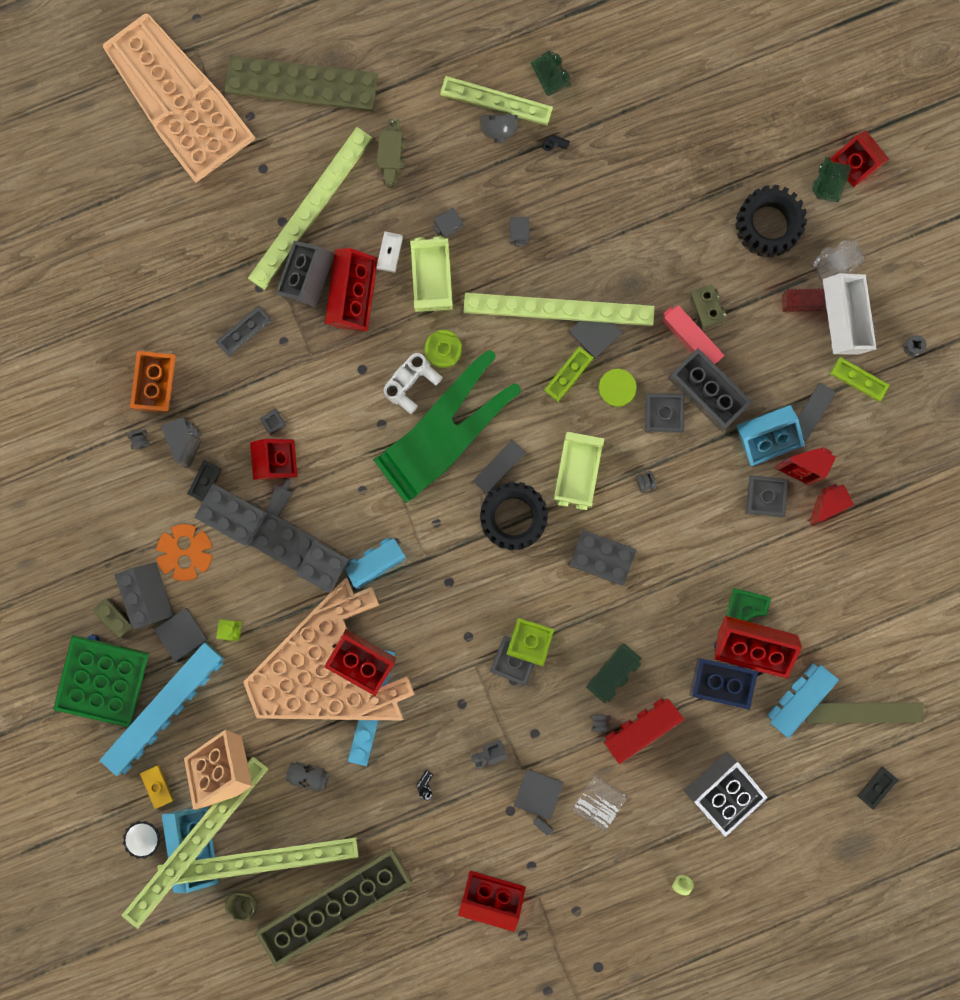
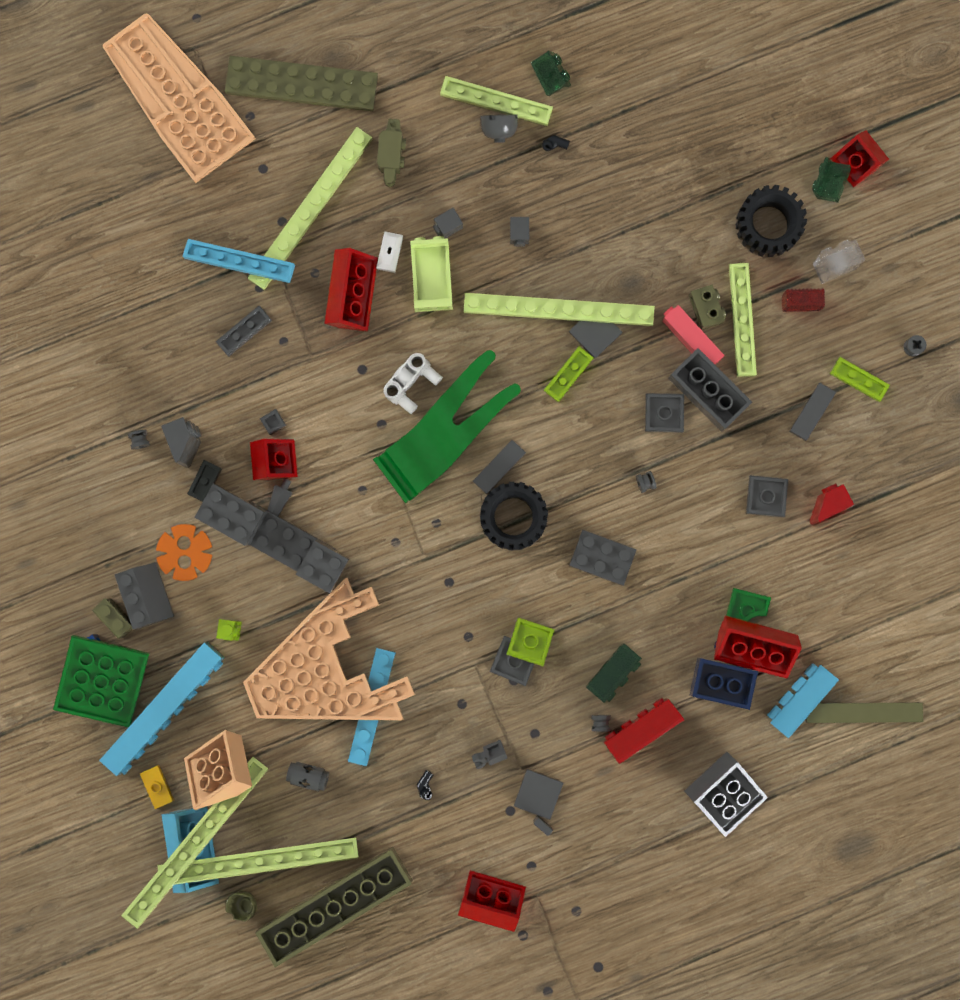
white piece [122,821,160,859] -> none
orange slope [130,351,176,413] -> none
dark grey tile [154,608,208,662] -> none
dark grey slope [275,241,335,308] -> none
red slope [324,629,396,696] -> none
medium azure slope [345,537,407,589] -> none
lime tile [425,330,462,368] -> none
yellowish green panel [553,432,604,510] -> none
clear slope [572,775,627,831] -> none
lime tile [598,369,637,407] -> none
yellowish green tile [672,875,694,895] -> none
medium azure slope [736,405,805,466] -> none
red slope [775,447,836,486] -> none
white piece [823,273,877,354] -> none
pearl dark grey plate [857,766,898,810] -> none
none -> medium azure plate [183,239,295,283]
none -> yellowish green tile [729,263,757,377]

